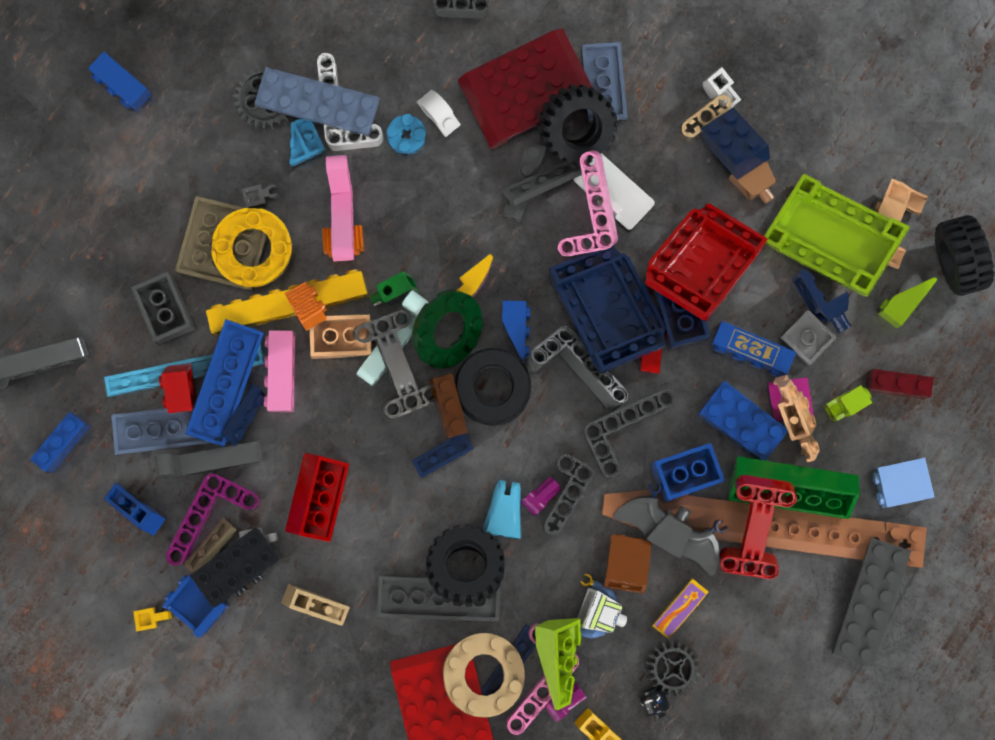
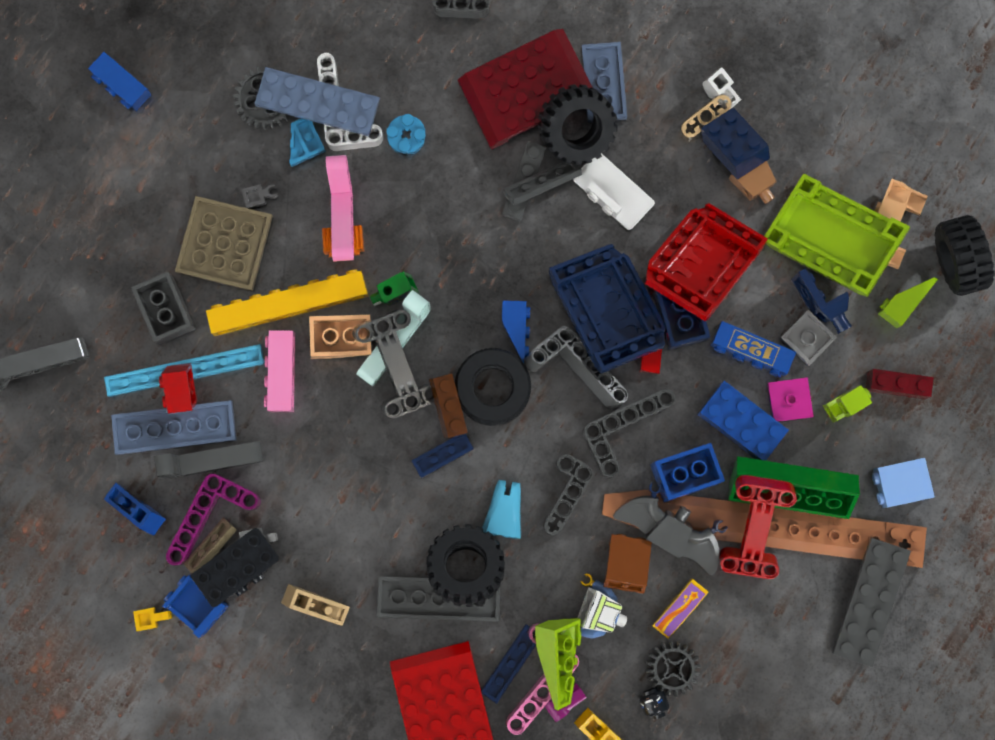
blue brick [30,412,91,473] -> none
blue plate [185,319,264,447] -> none
yellow plate [211,208,292,287] -> none
dark blue plate [222,384,265,446] -> none
orange brick [284,281,327,331] -> none
red slope [285,453,349,542] -> none
dark green plate [412,290,483,369] -> none
white brick [417,90,461,137] -> none
tan plate [443,633,525,717] -> none
yellow slope [457,254,493,298] -> none
magenta piece [521,476,562,516] -> none
bright pink beam [558,150,618,256] -> none
light nougat bracket [773,375,819,462] -> none

